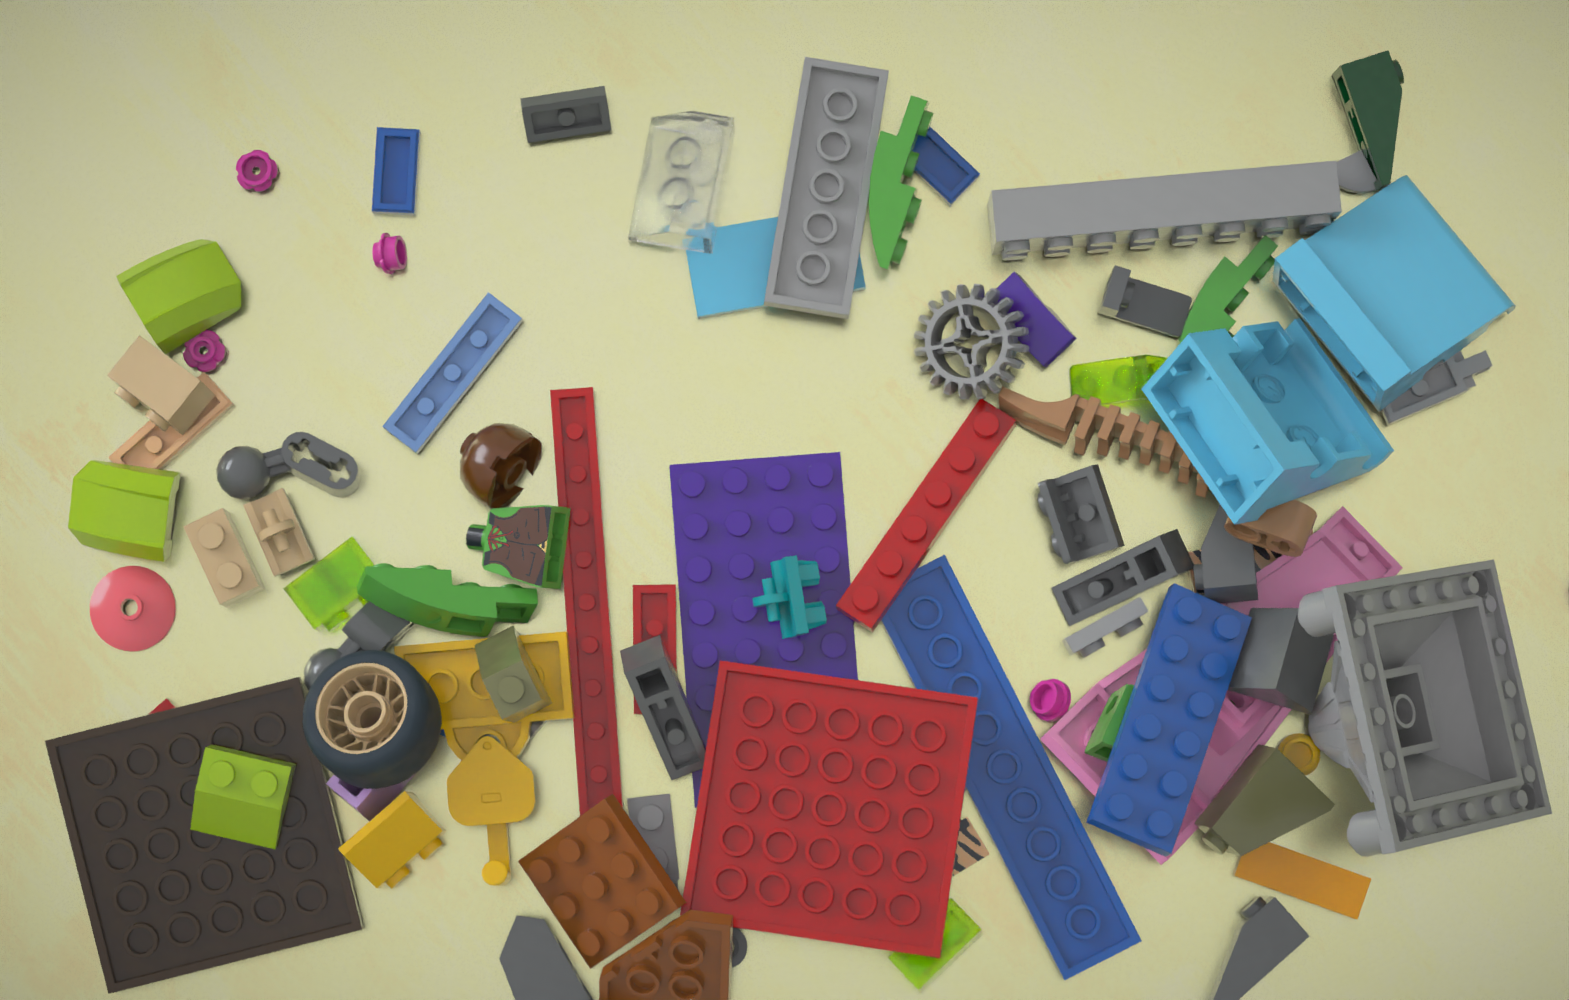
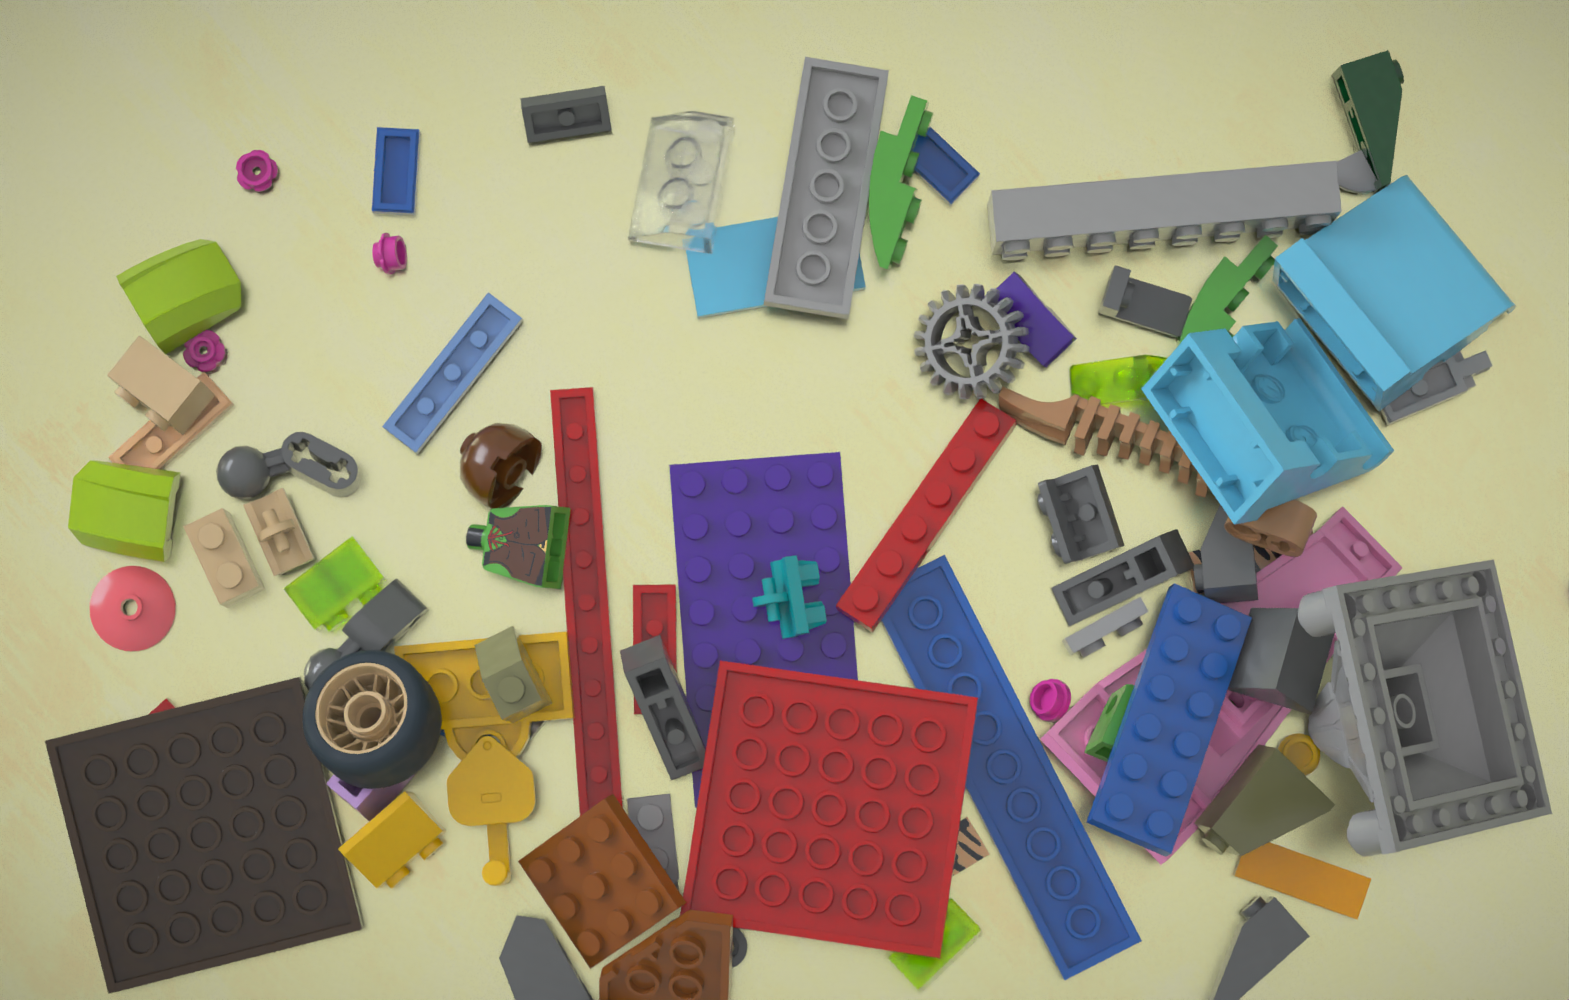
lime slope [190,744,296,849] -> none
bright green slope [357,563,538,637] -> none

